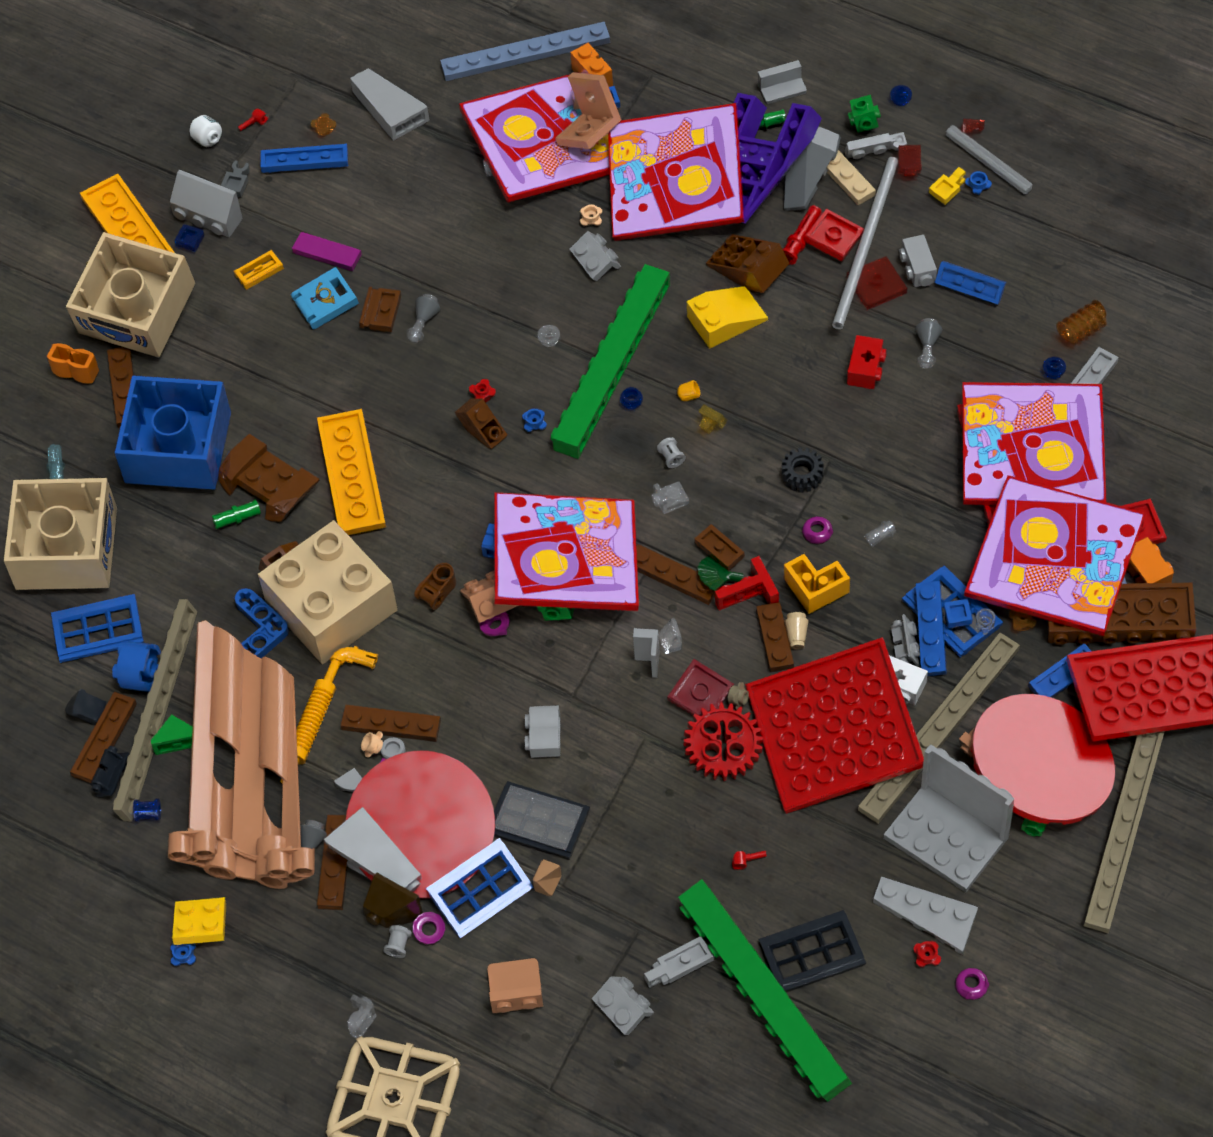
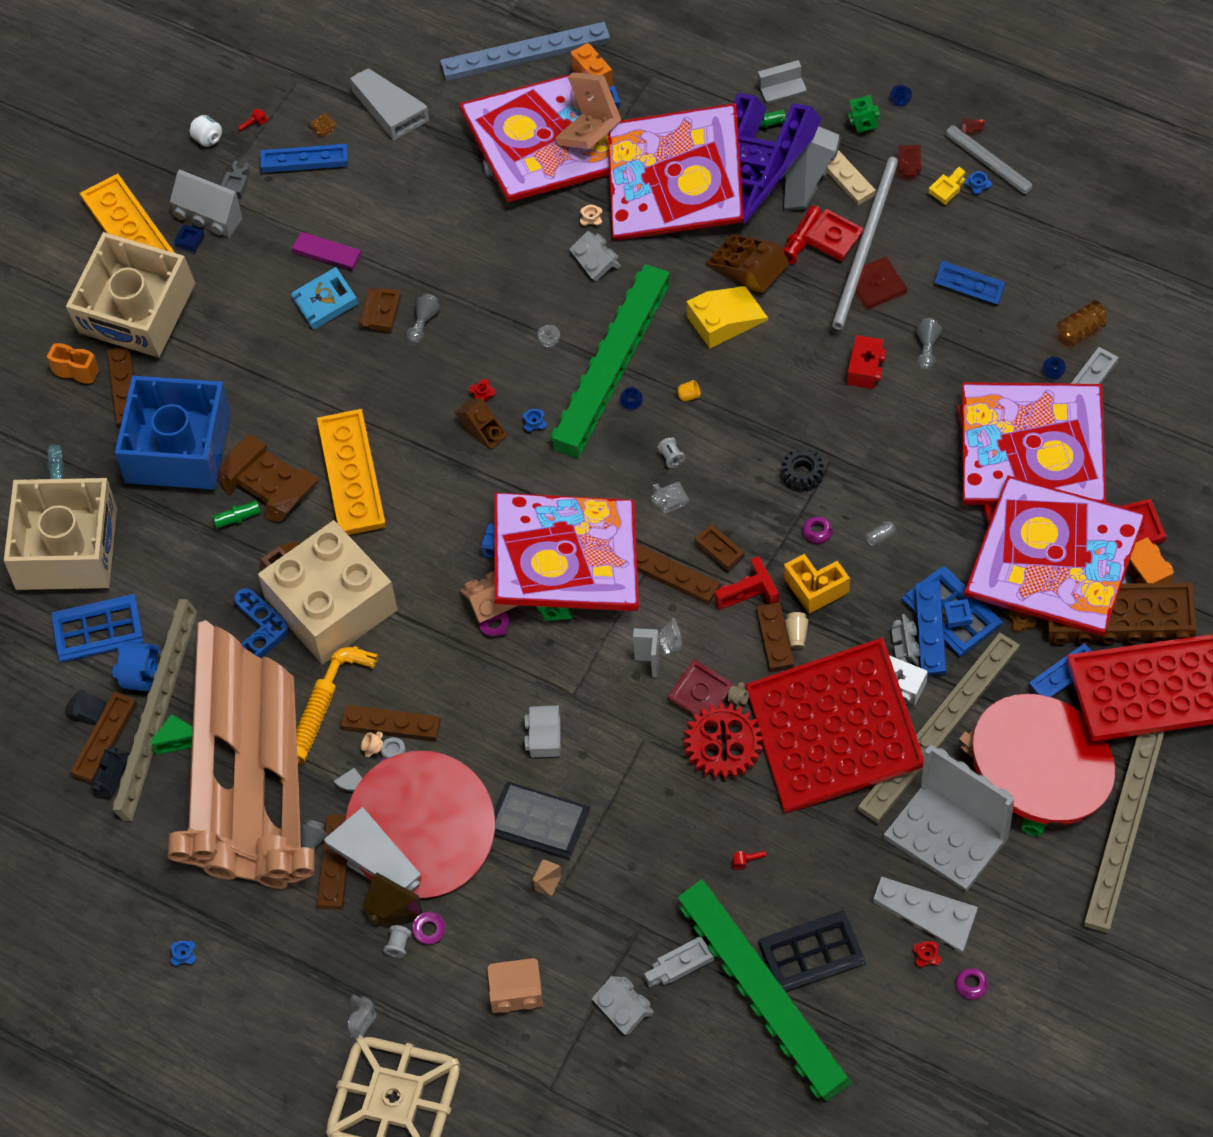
clear blue bush [133,798,161,821] -> none
yellow plate [172,897,226,945] -> none
light orange tile [234,250,284,290] -> none
reddish brown piece [414,563,456,610] -> none
piece [426,838,534,938] -> none
dark green hand [697,556,743,591] -> none
clear yellow tile [699,404,727,434] -> none
light grey hinge [844,132,907,159] -> none
light grey brick [899,234,937,287] -> none
clear hose [975,609,996,635] -> none

